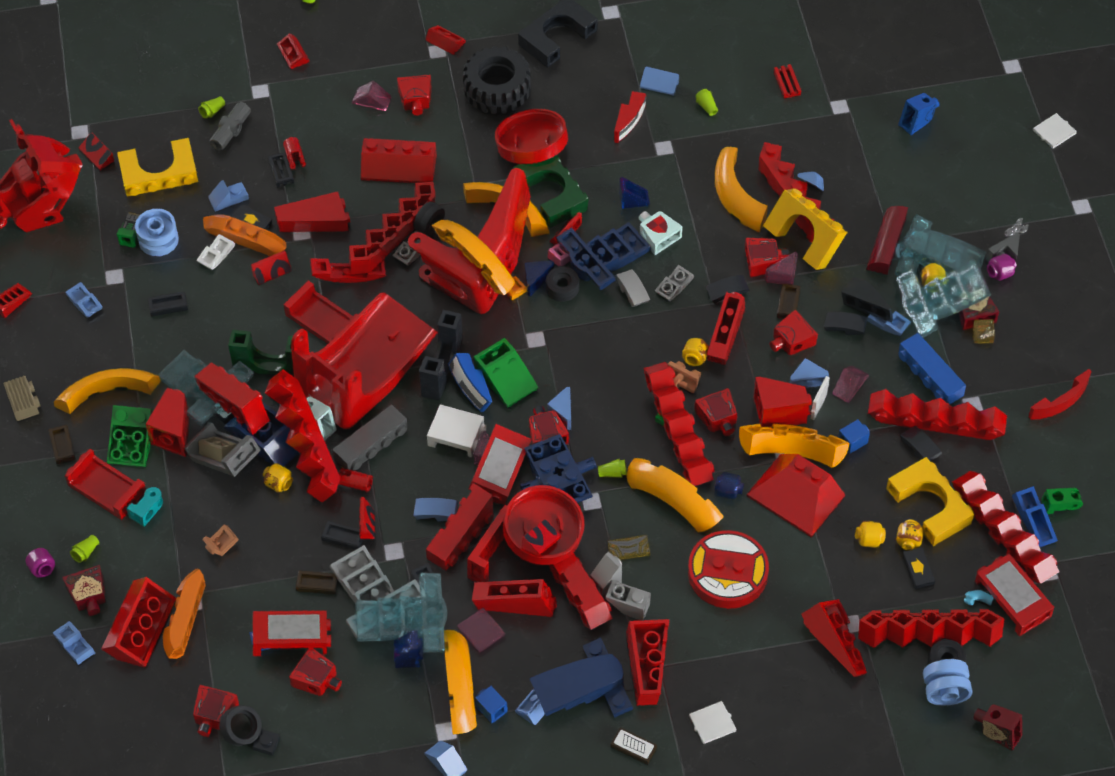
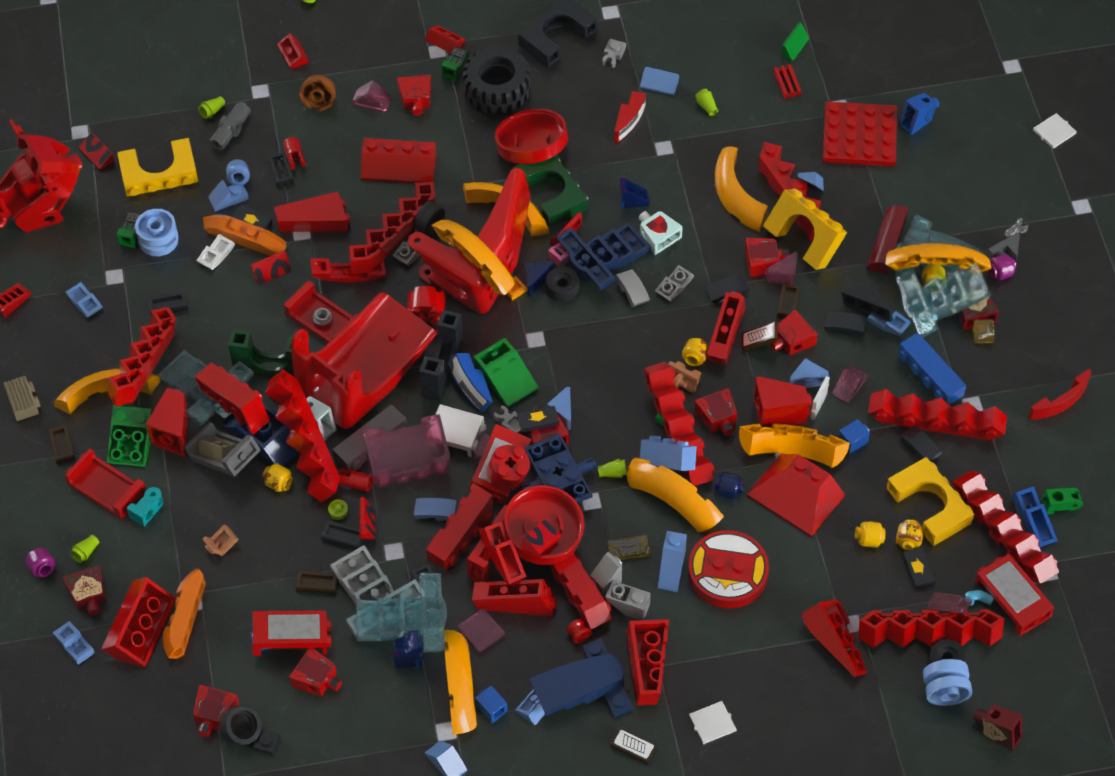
none -> red brick [108,307,176,407]
none -> medium blue head [226,159,250,186]
none -> dark orange cylinder [299,74,336,111]
none -> light grey plate [313,308,332,326]
none -> lime tile [328,500,348,520]
none -> clear pink windscreen [363,414,450,487]
none -> red brick [407,286,446,325]
none -> green leg [441,47,469,81]
none -> red slope [478,521,526,584]
none -> red brick [486,445,530,491]
none -> light grey plate [494,406,521,434]
none -> black tile [517,406,559,433]
none -> red wheel [566,618,592,644]
none -> light grey plate [602,39,626,68]
none -> medium blue brick [640,436,697,471]
none -> medium blue slope [658,531,687,592]
none -> tile [742,321,778,352]
none -> green slope [781,22,809,61]
none -> red plate [823,101,897,166]
none -> light orange brick [886,243,991,274]
none -> clear pink piece [928,593,972,613]

